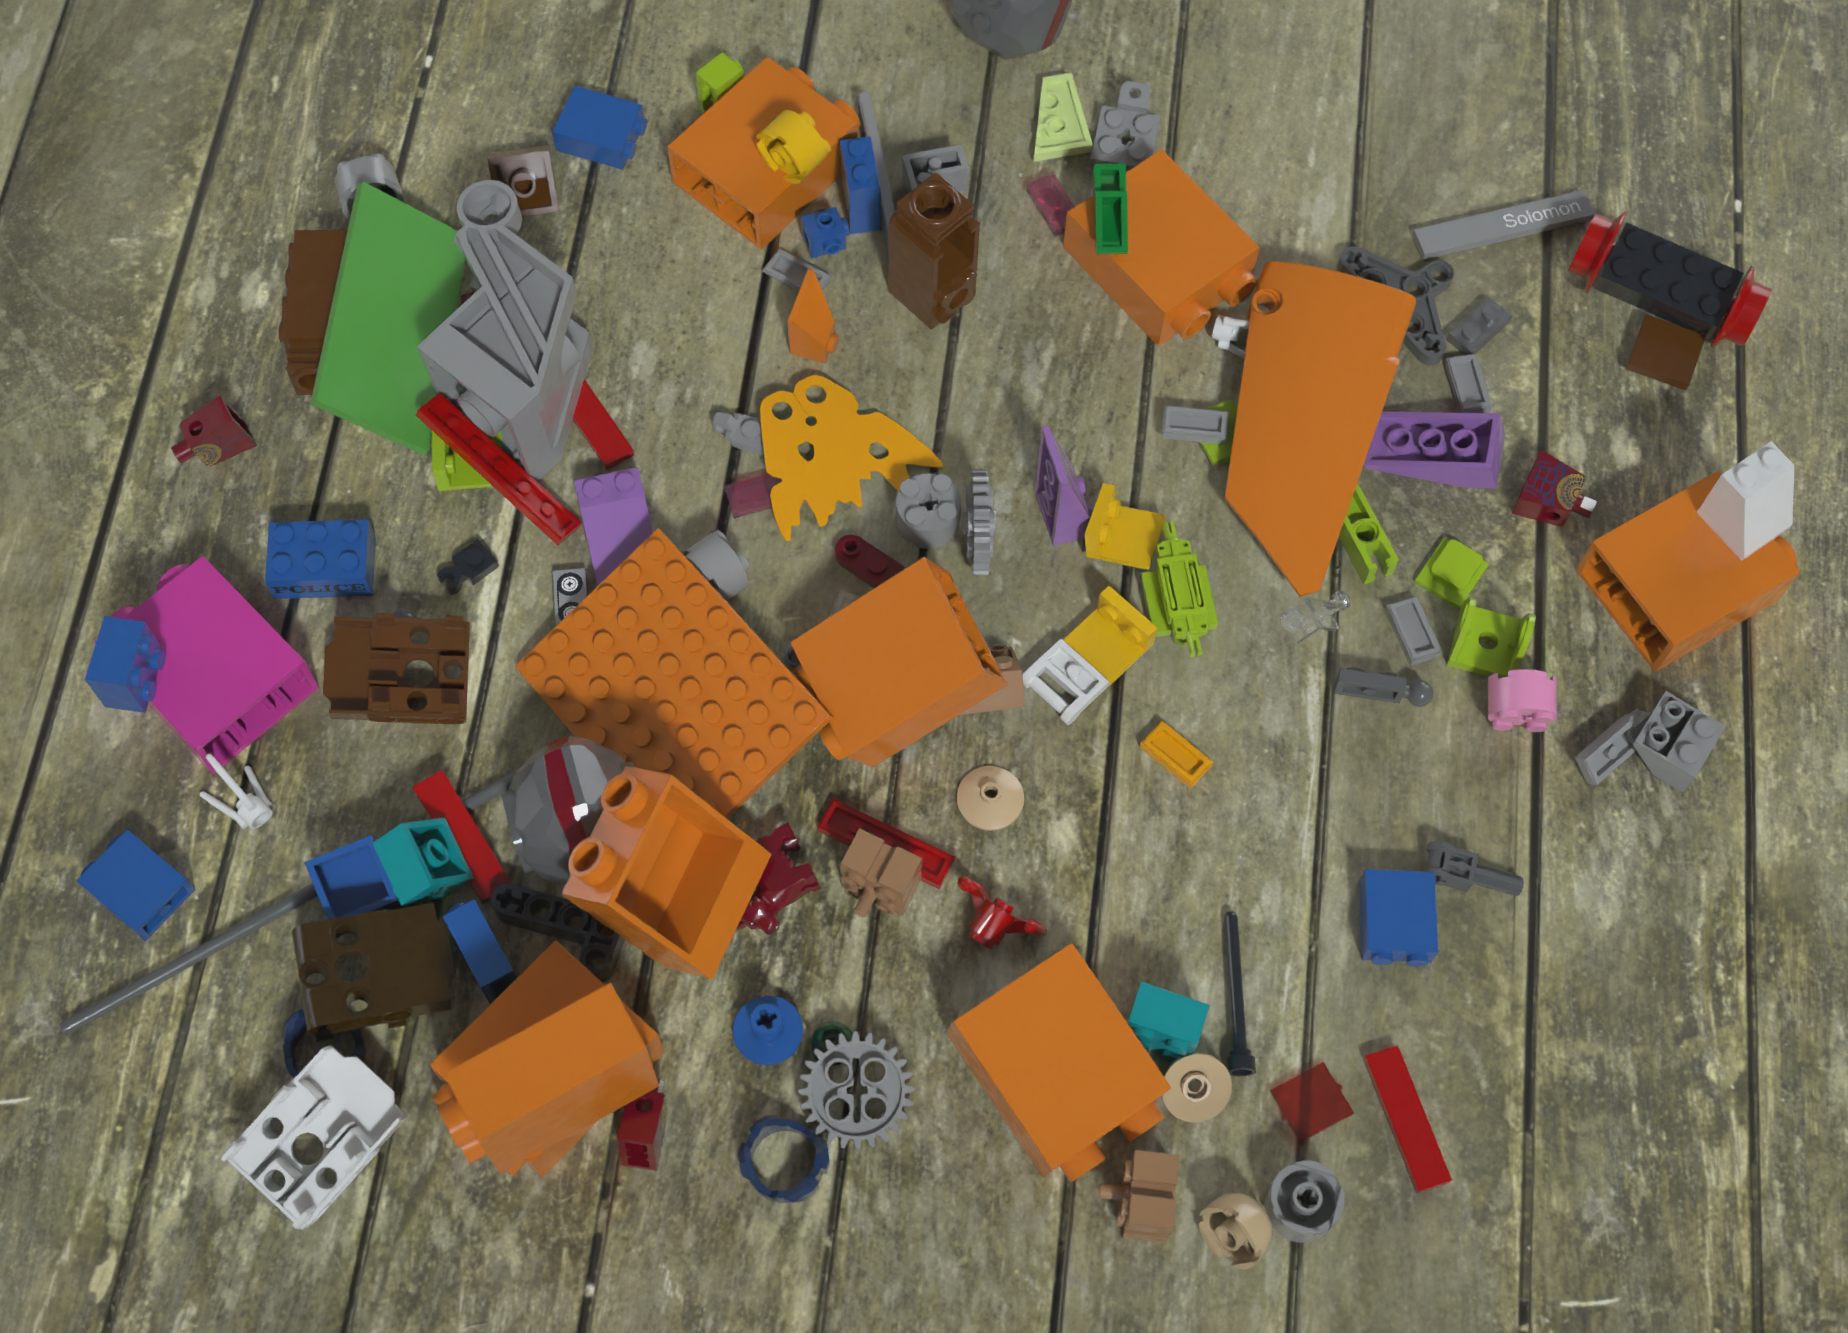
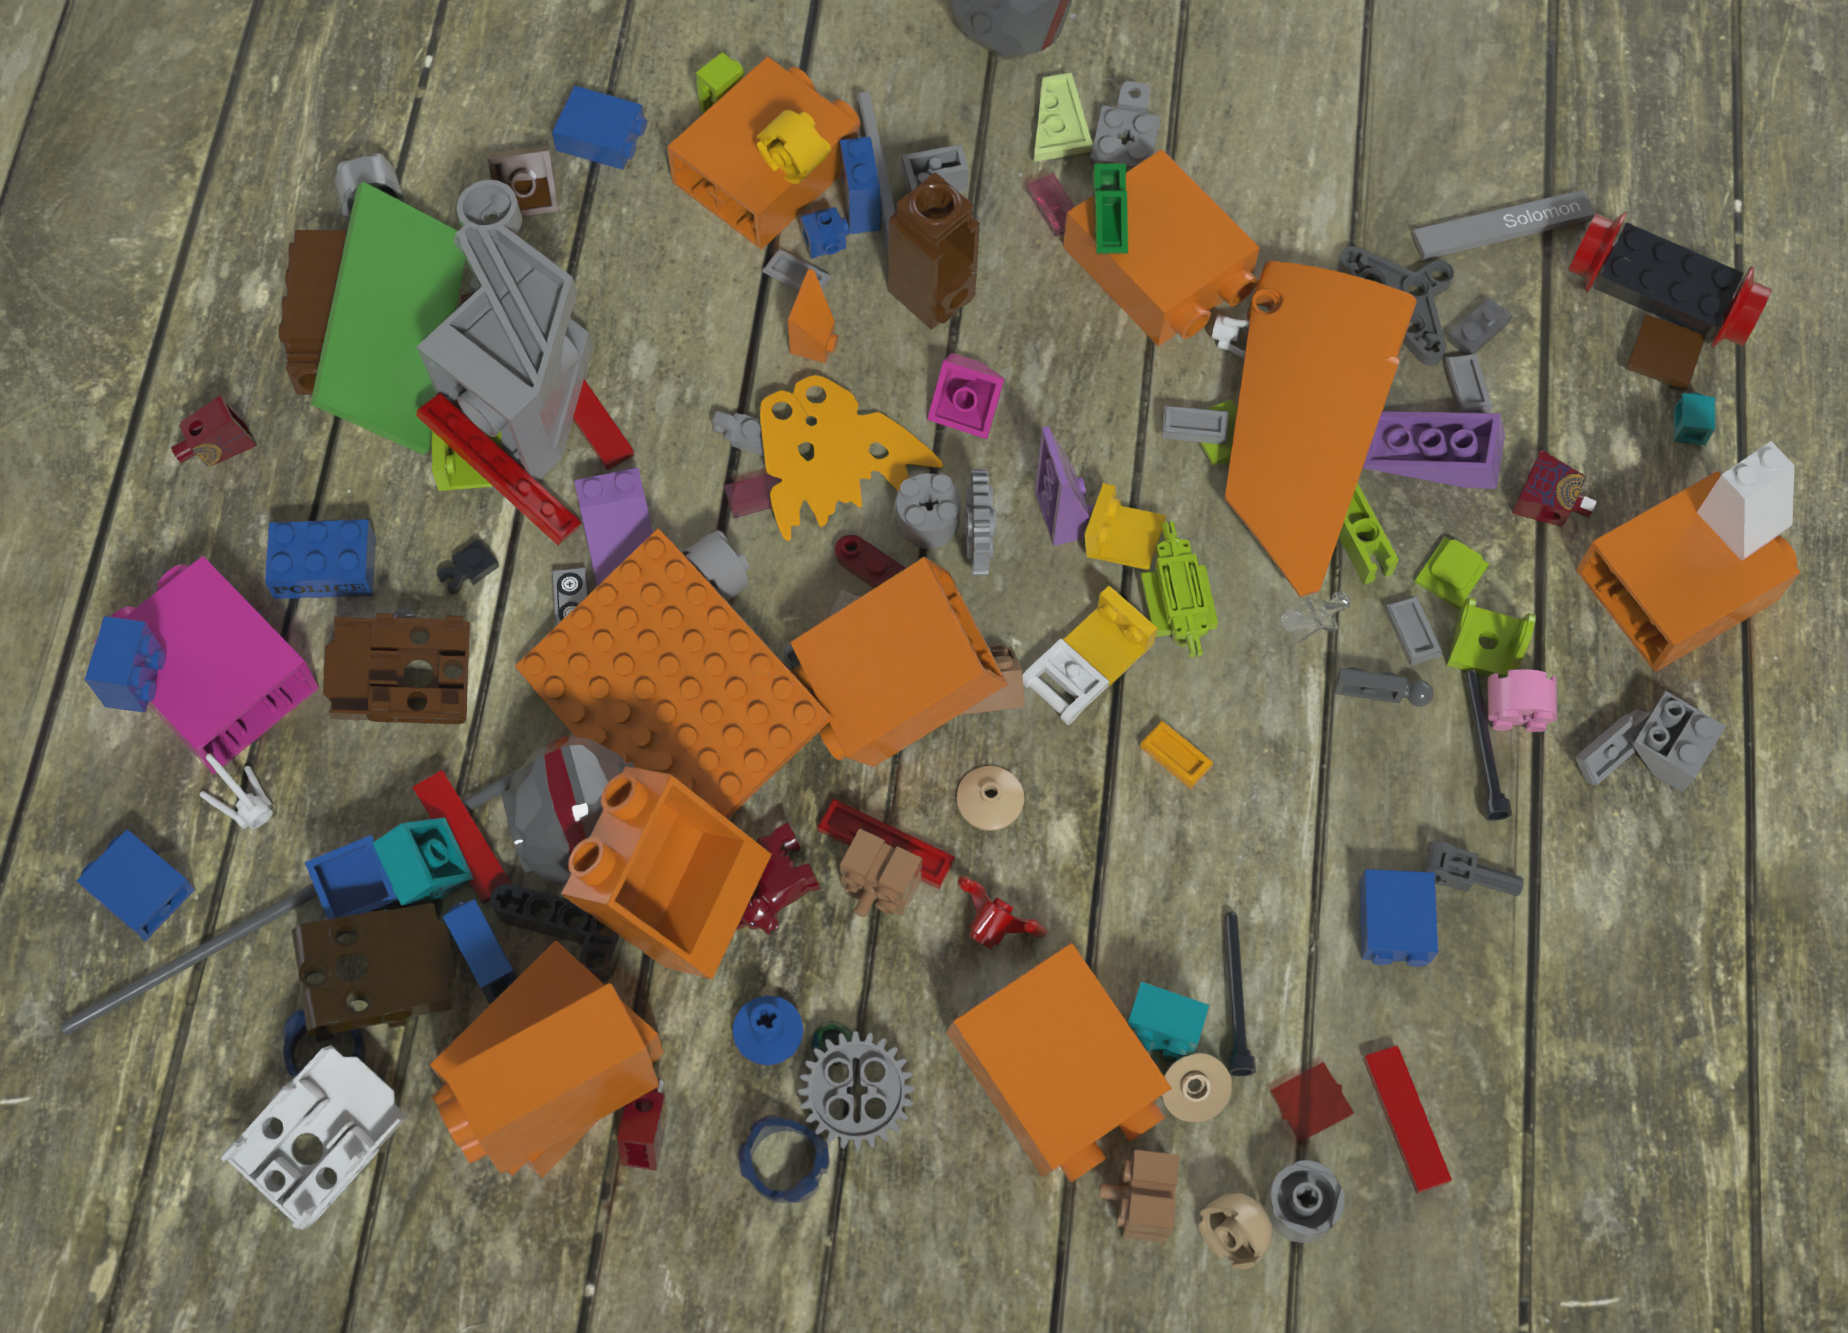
none -> dark pink slope [927,353,1005,439]
none -> black piece [1465,669,1512,821]
none -> teal brick [1674,393,1715,445]

